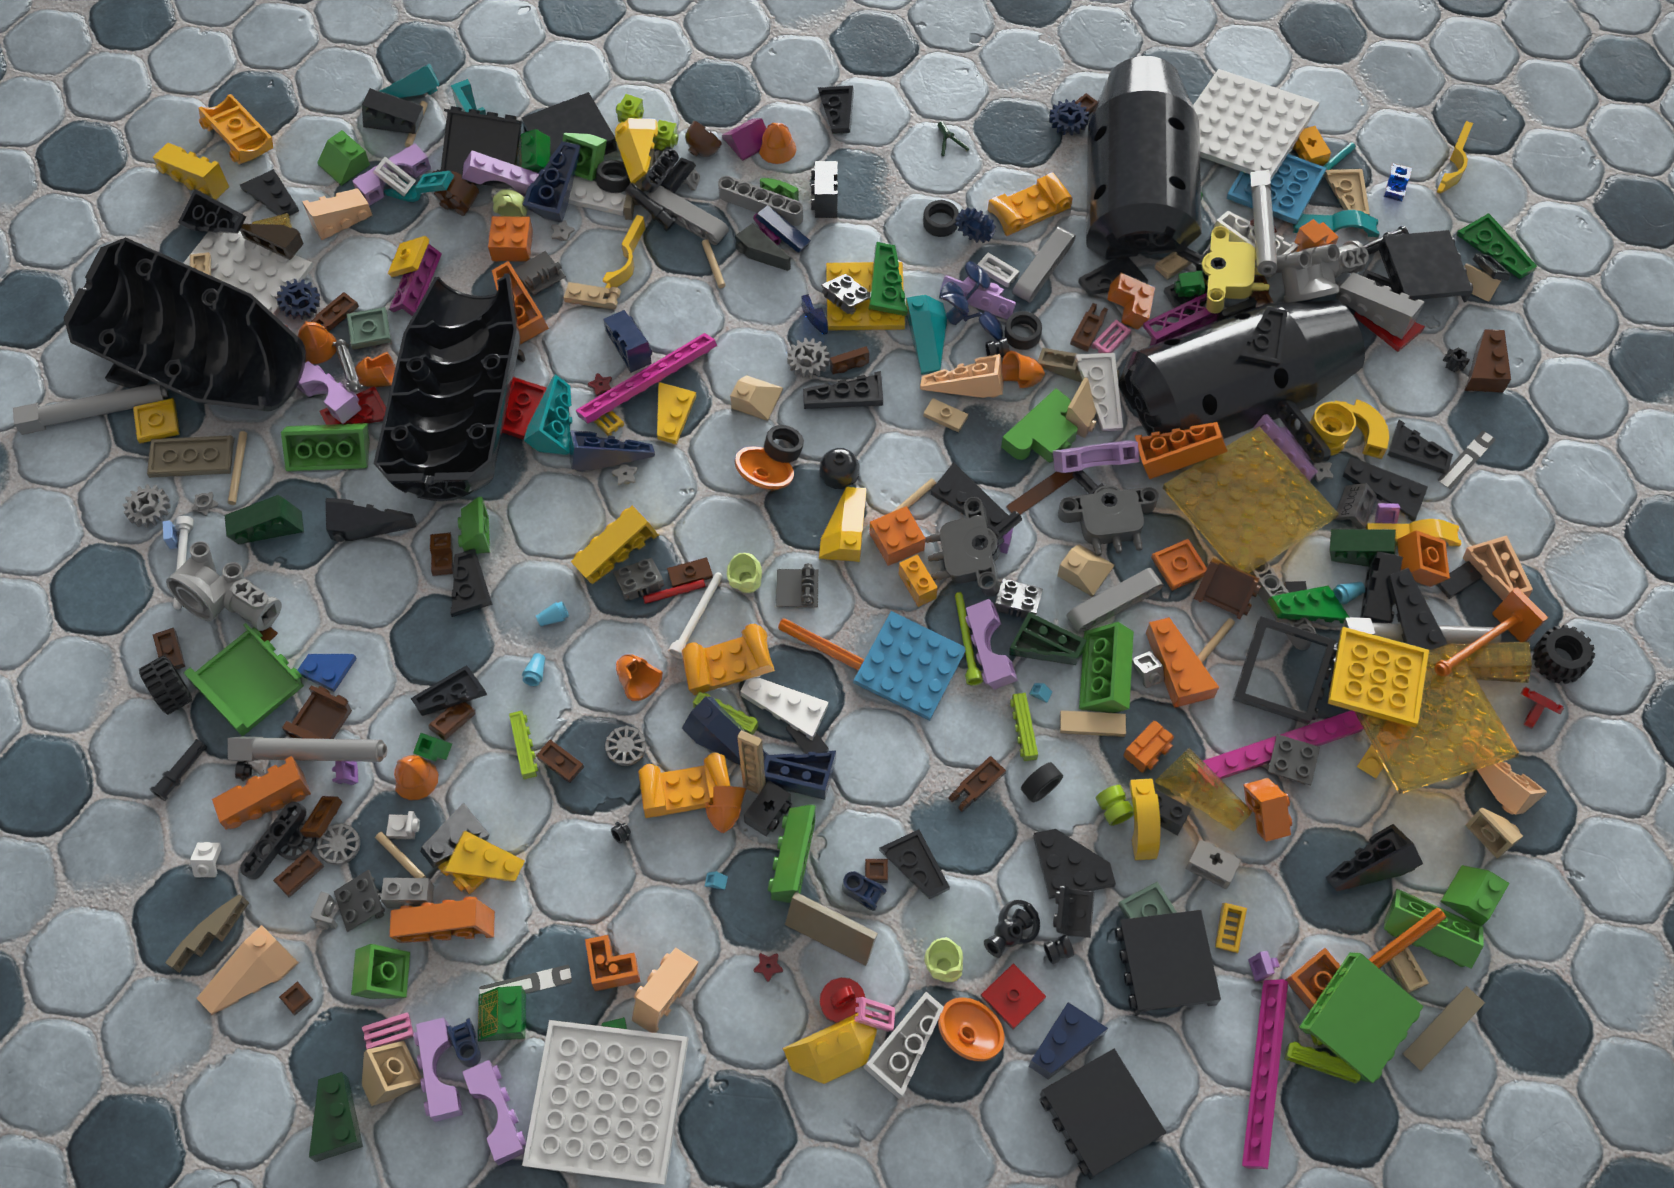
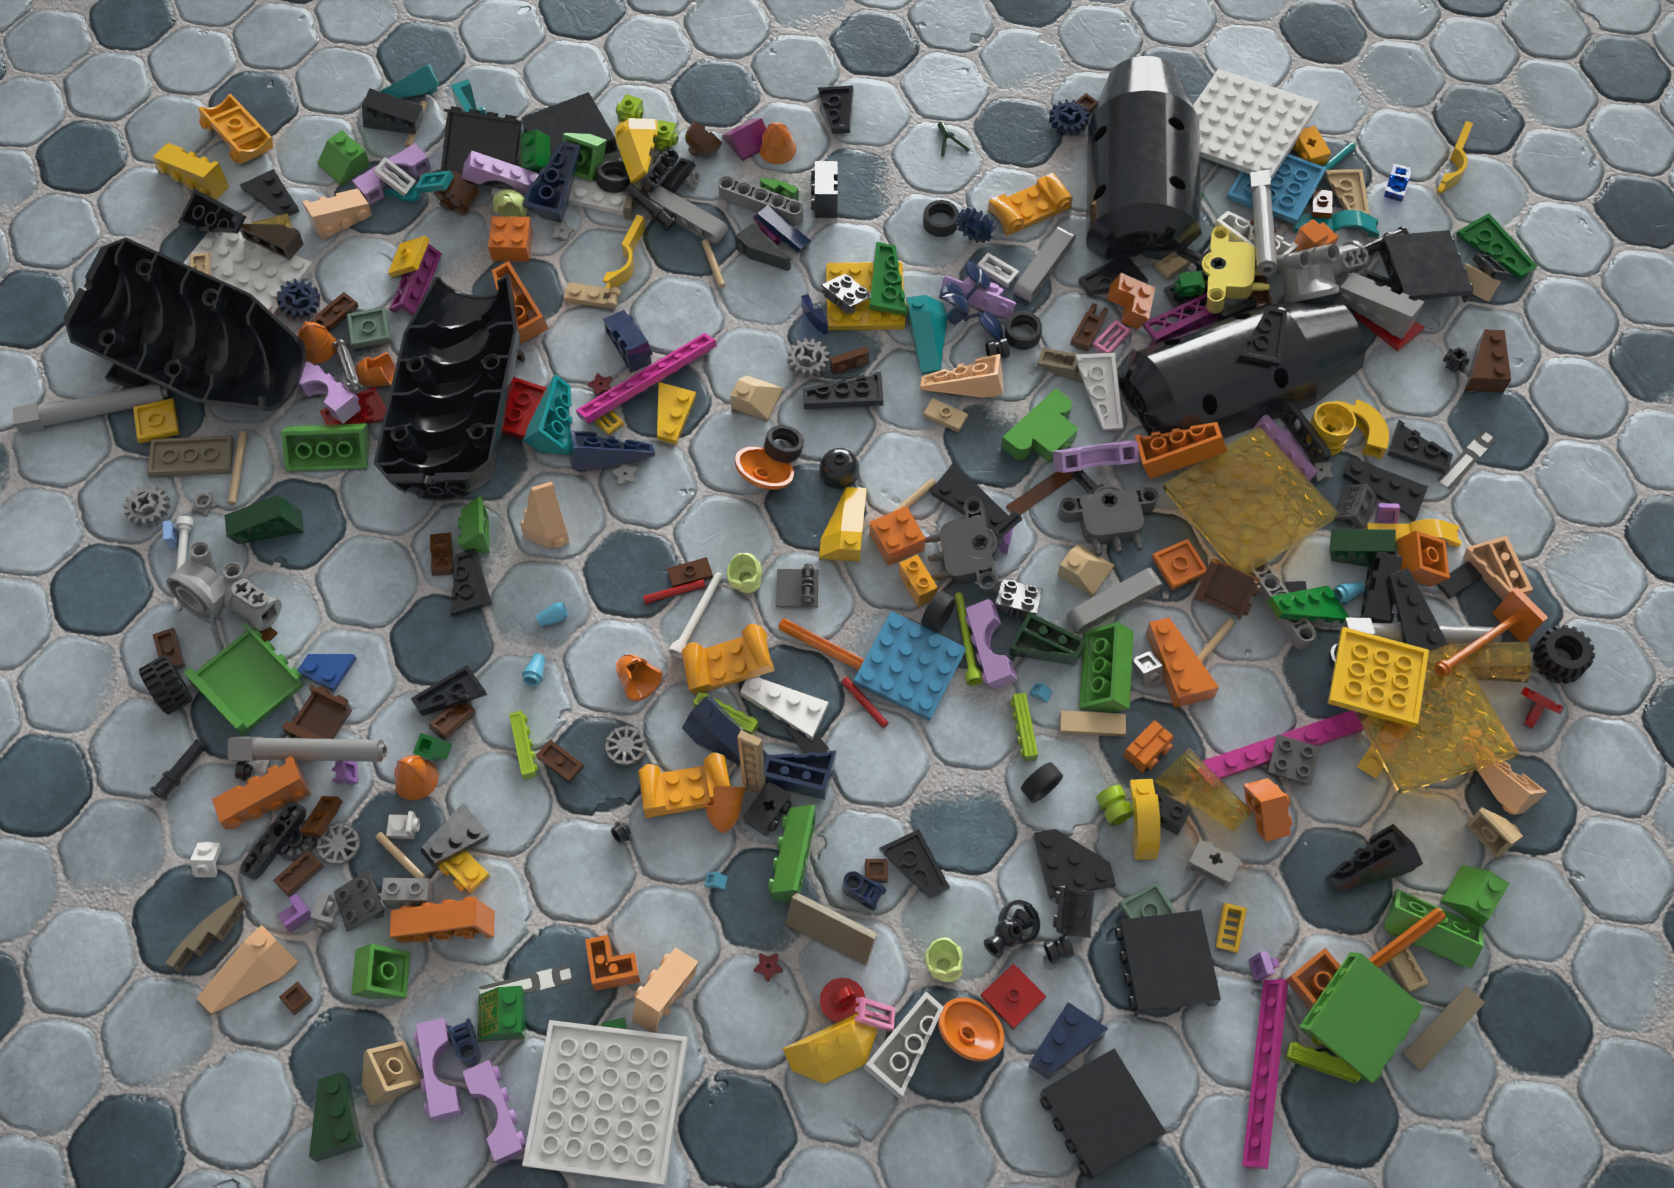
black wedge [325,498,417,542] -> none
bright pink tile [362,1012,414,1049] -> none
yellow wing [443,831,525,882] -> none
dark grey hinge [514,251,566,296] -> none
yellow wedge [571,505,659,584] -> none
dark grey hinge [613,558,664,601] -> none
reddish brown hinge [948,756,1006,812] -> none
orange helmet [1002,350,1045,388] -> none
tan slope [1066,377,1097,438] -> none
black window [1232,616,1337,725] -> none
none -> medium lavender panel [278,893,312,933]
none -> light nougat wedge [520,481,569,548]
none -> red piece [841,677,889,728]
none -> black tyre [921,591,956,633]
none -> plate [1312,190,1332,219]

